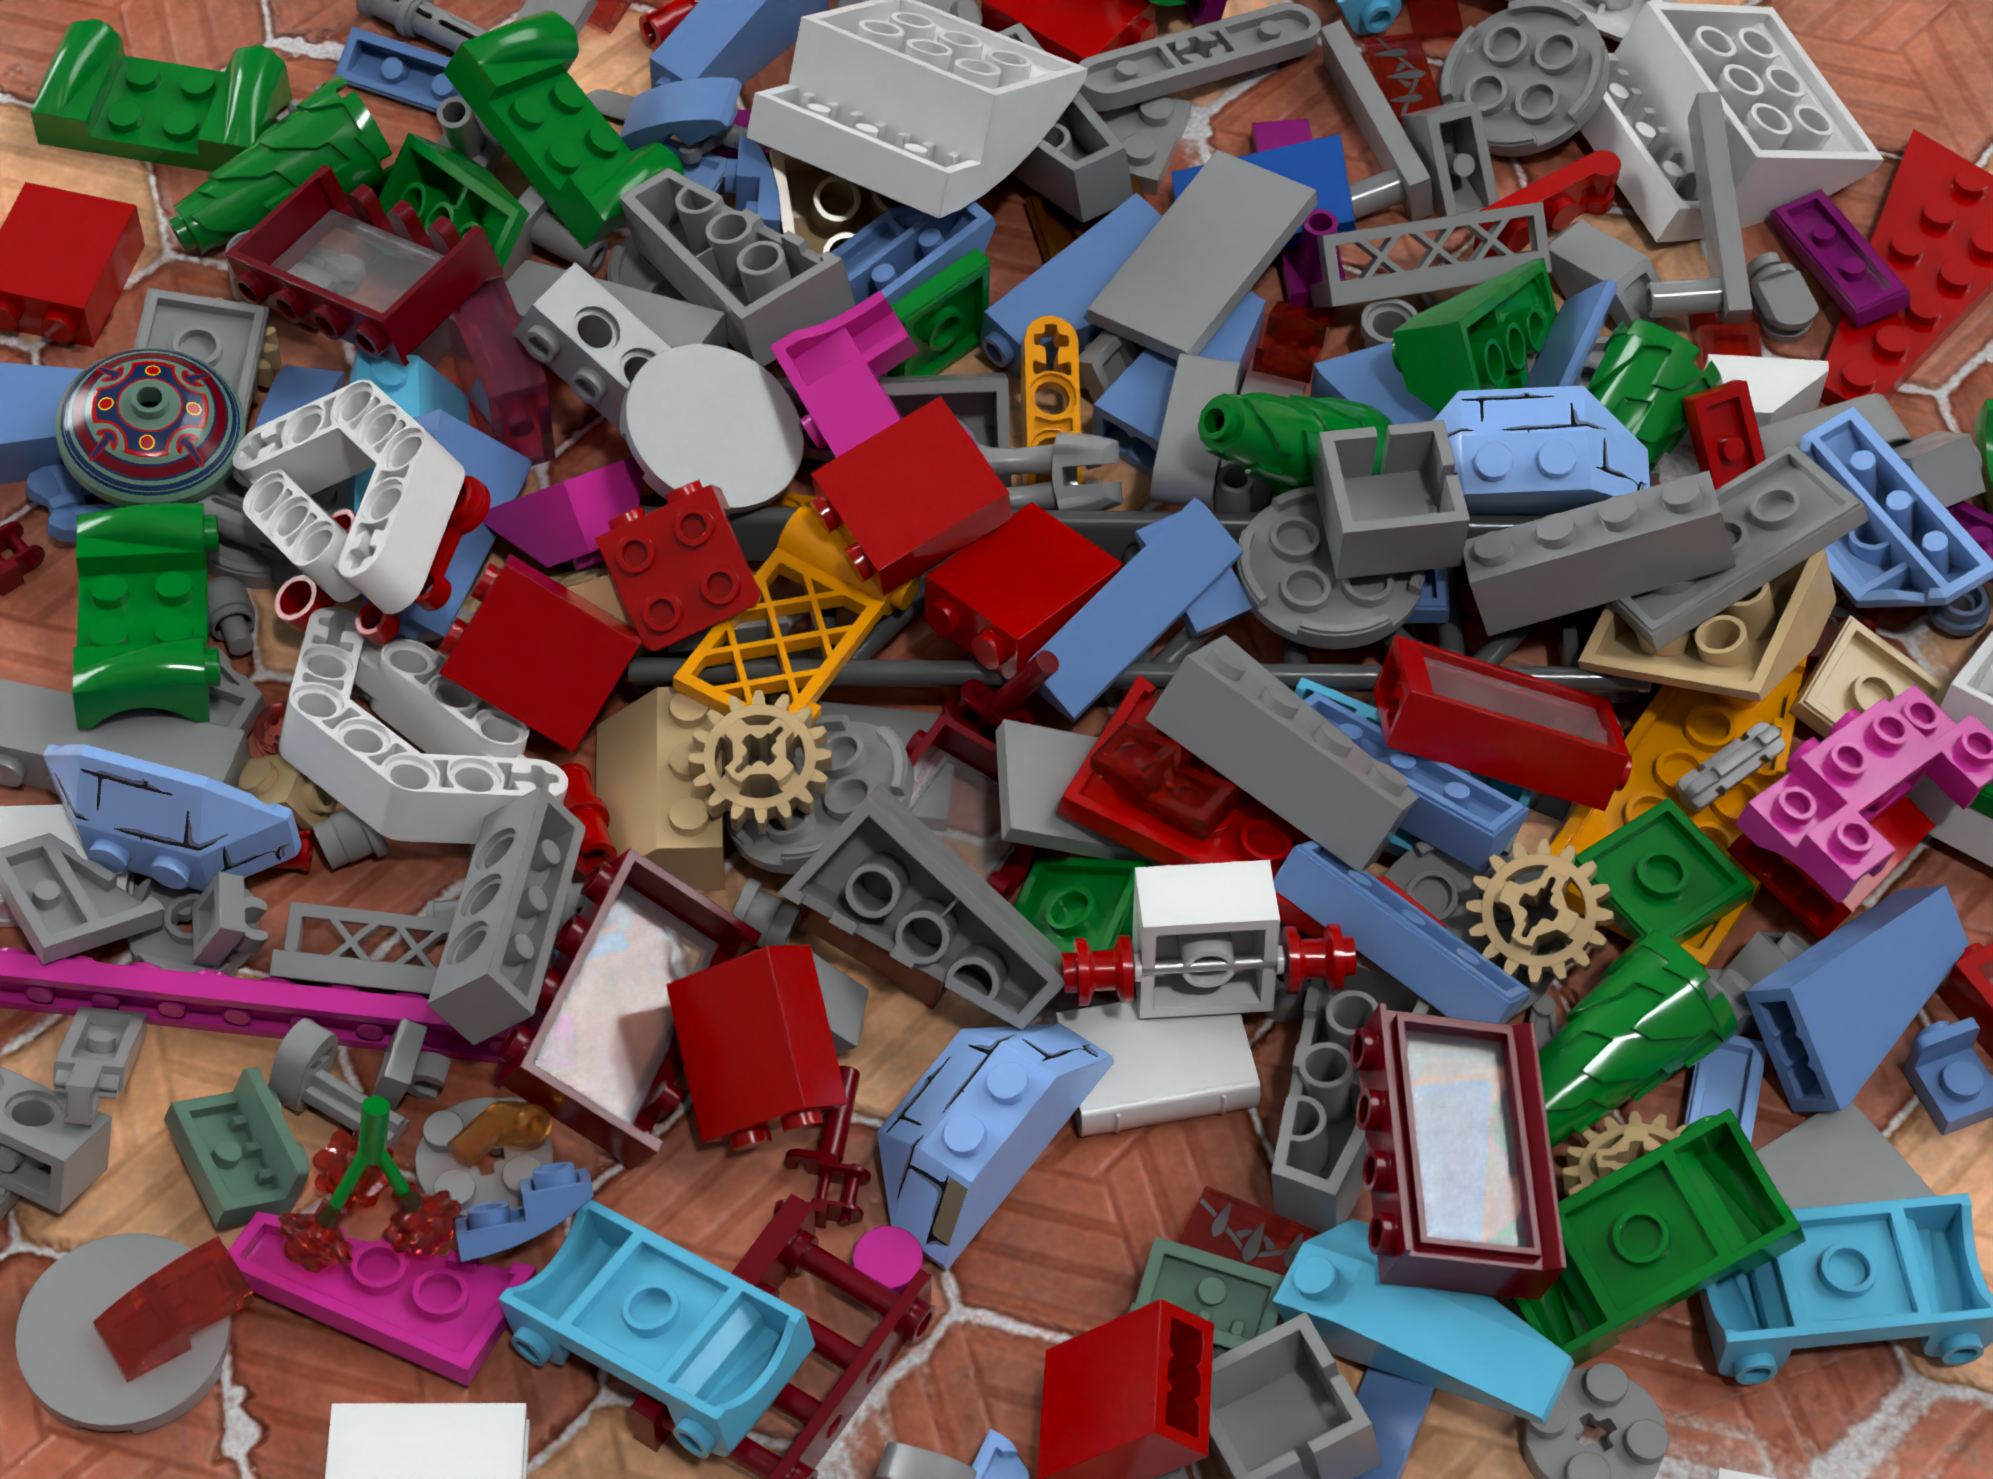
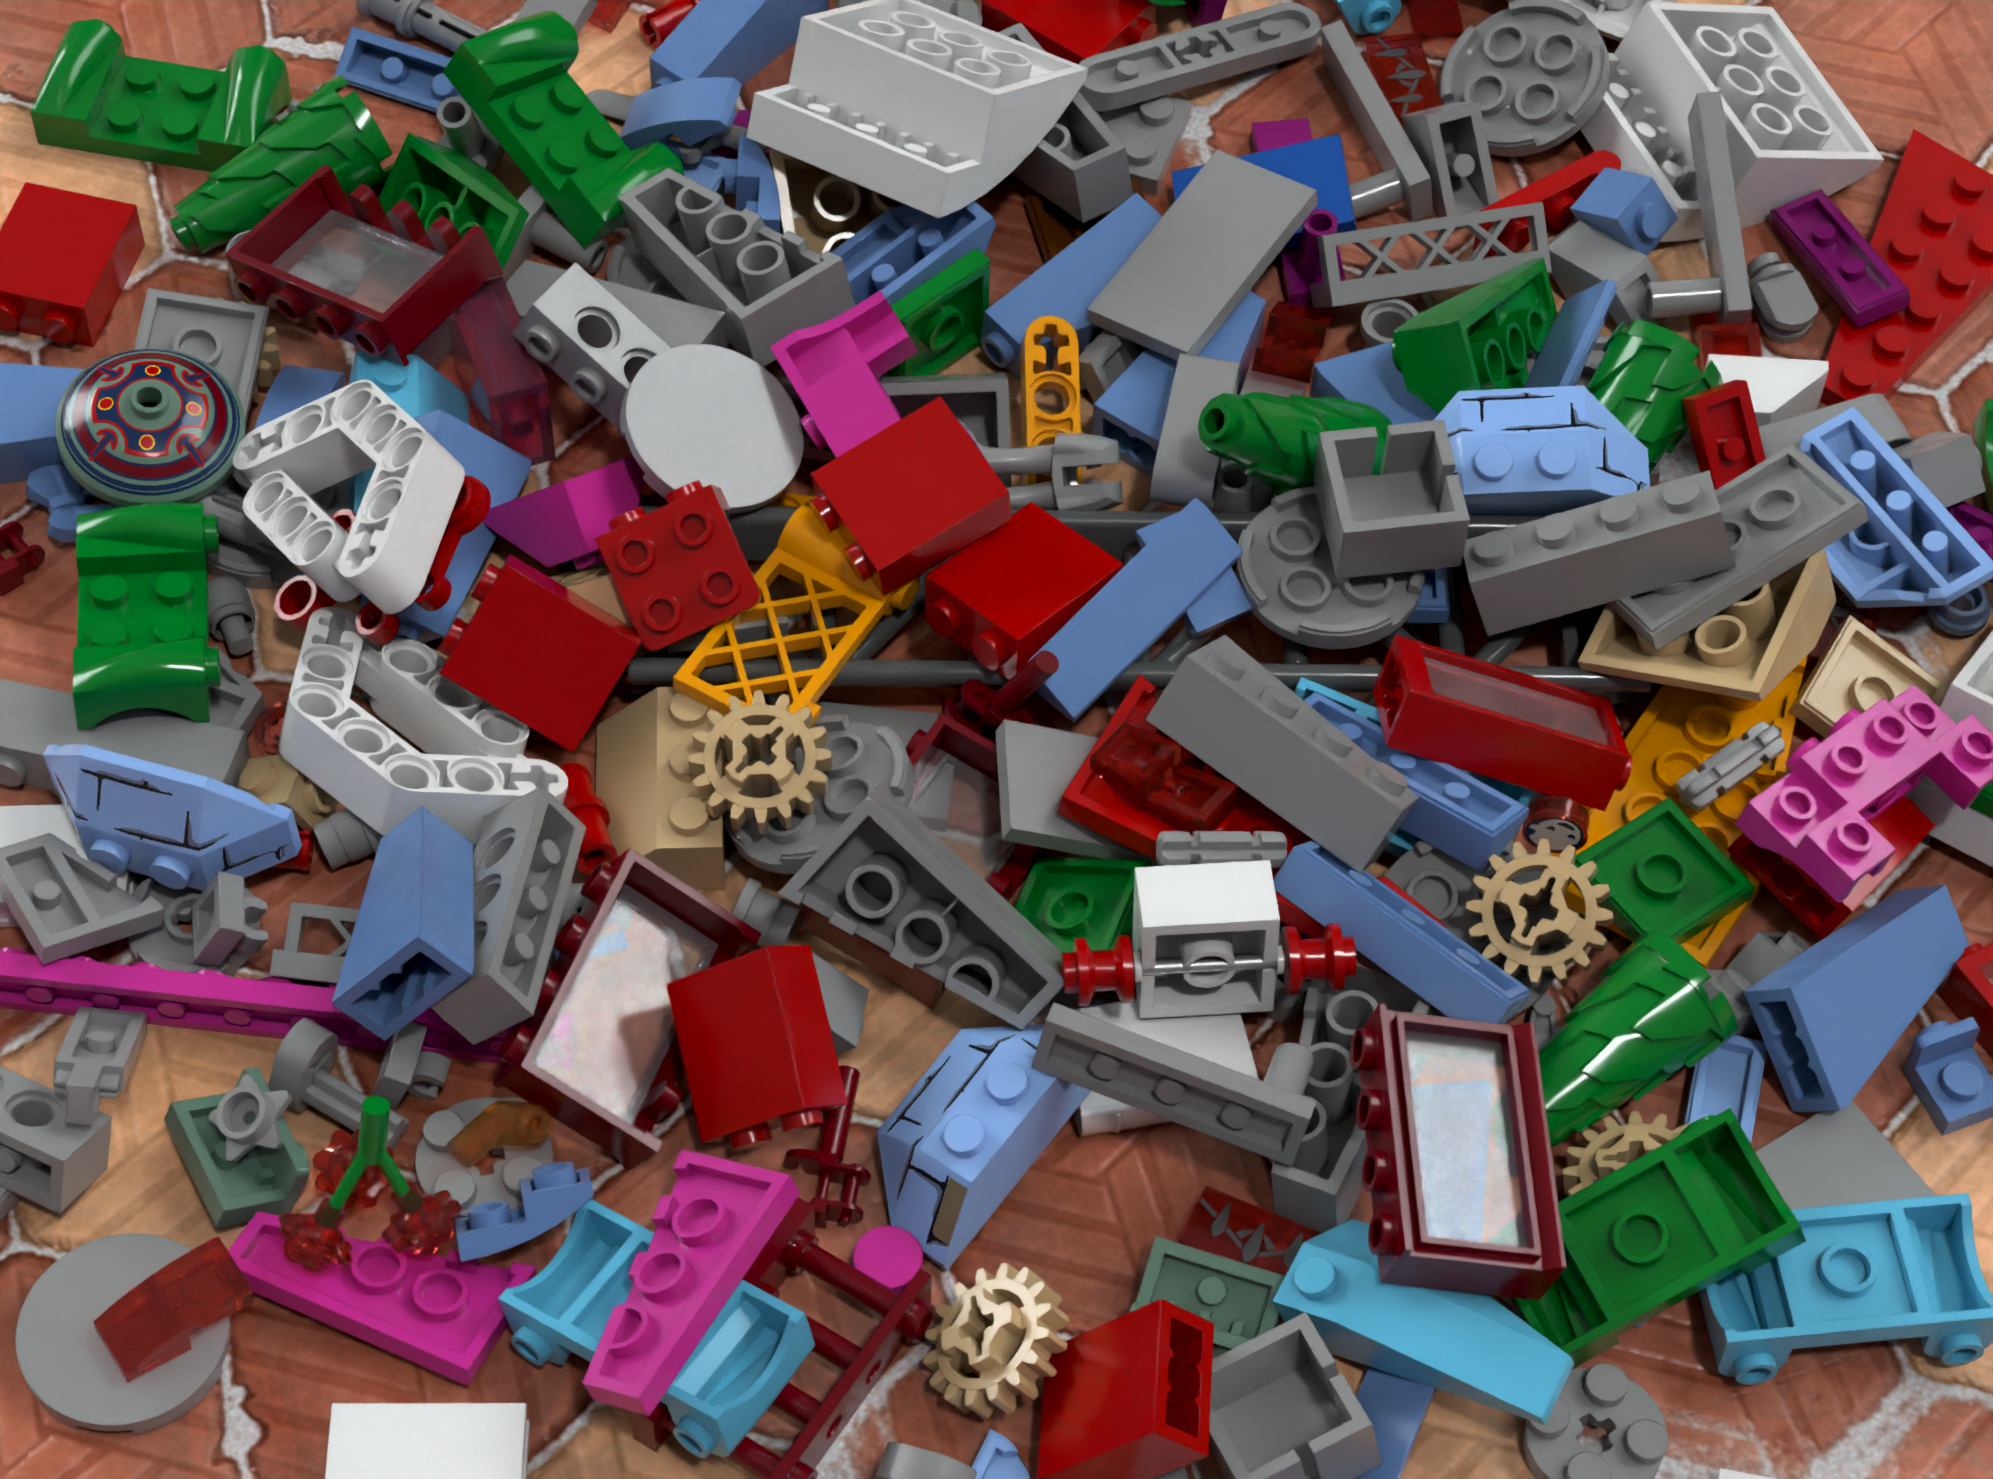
none -> light grey plate [209,1074,292,1162]
none -> medium blue slope [331,806,474,1041]
none -> dark pink wing [582,1149,800,1416]
none -> tan gear [923,1263,1069,1419]
none -> light grey piece [1031,1003,1316,1167]
none -> light grey axle [1156,831,1287,868]
none -> tile [1522,796,1590,853]
none -> medium blue brick [1570,167,1678,256]

